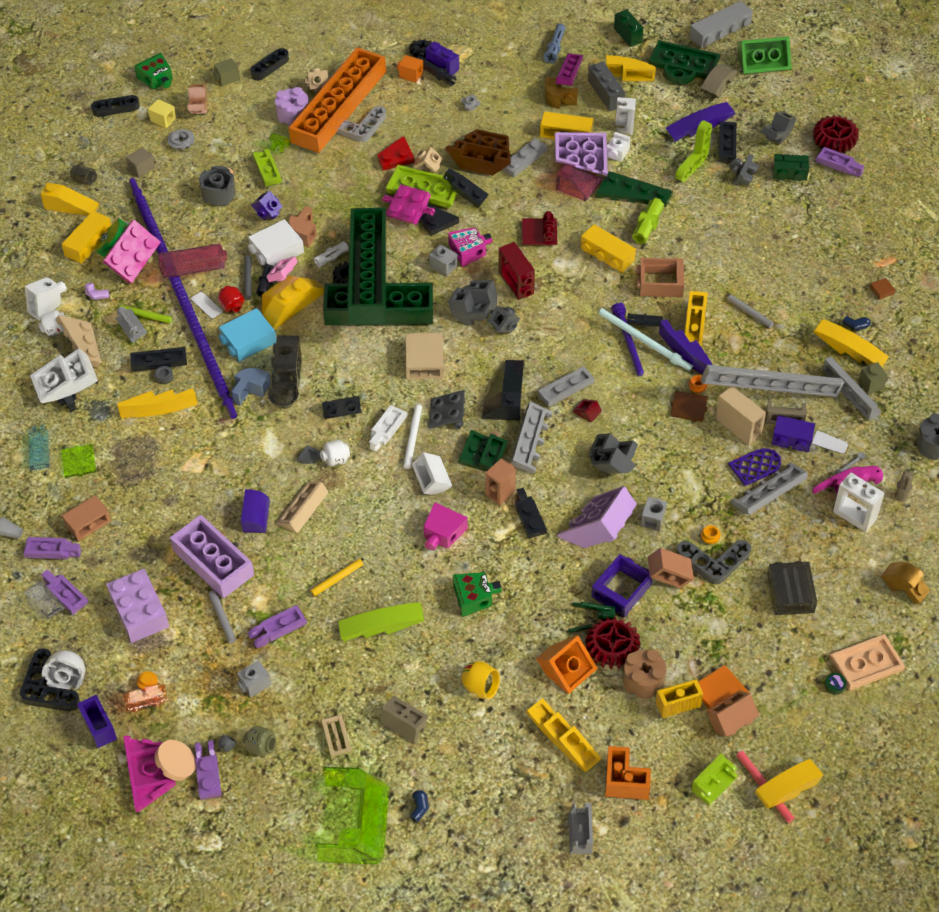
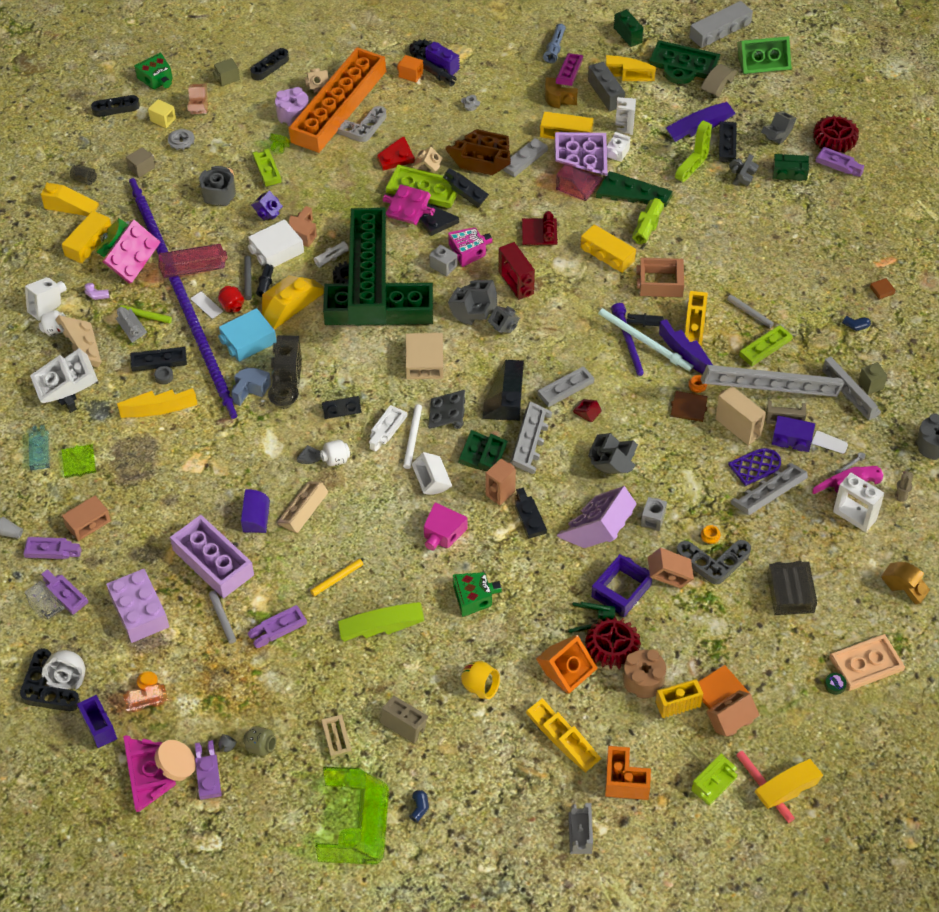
light grey brick [237,660,271,698] -> none
bright pink plate [266,256,298,282] -> none
yellow slope [813,319,889,367] -> none
none -> lime plate [739,325,793,367]

